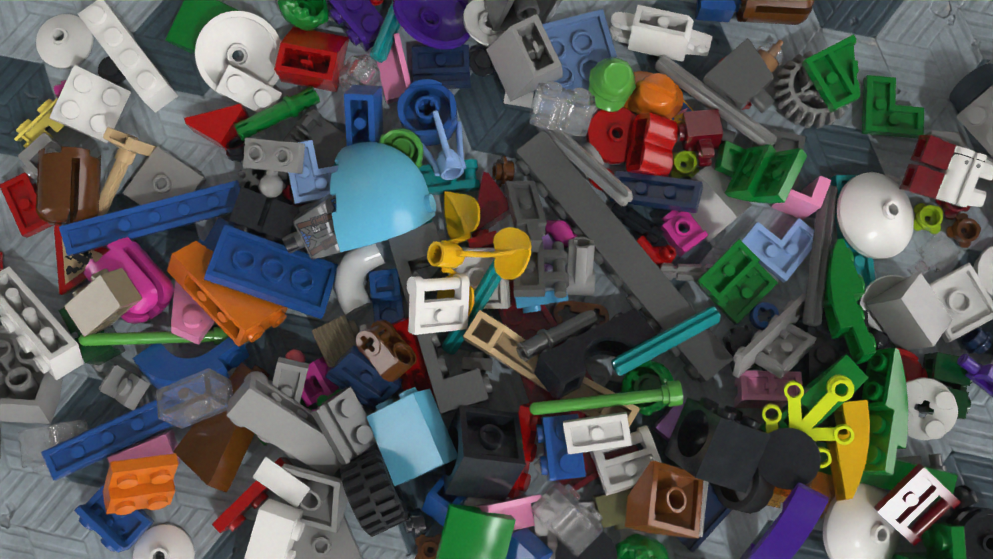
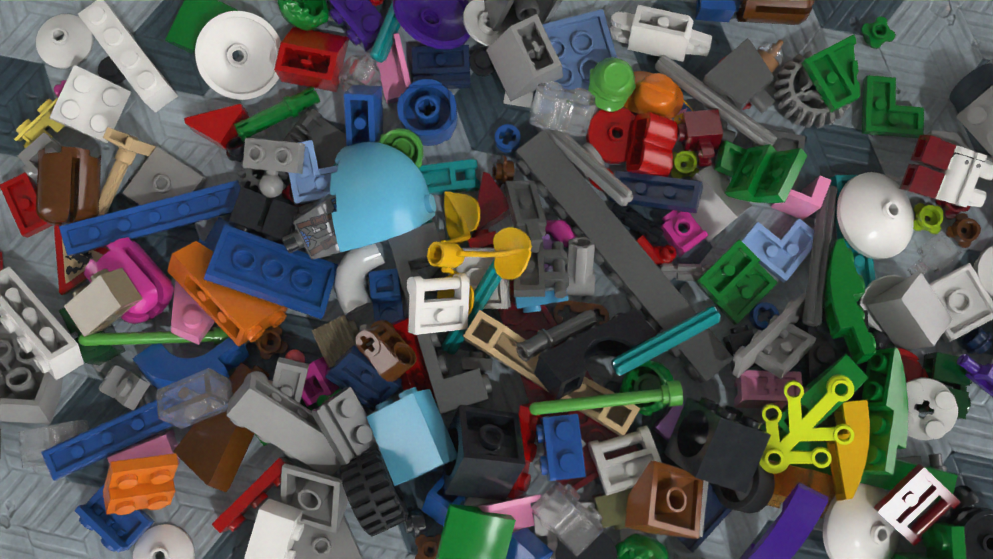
white plate [215,65,282,113] -> none
white sticker [253,457,310,508] -> none
light blue plant [423,110,466,180] -> none
white plate [563,412,632,454] -> none
black sticker [758,428,821,489] -> none
none -> reddish brown plate [254,326,288,360]
none -> blue bush [495,124,521,153]
none -> green plate [861,16,896,49]

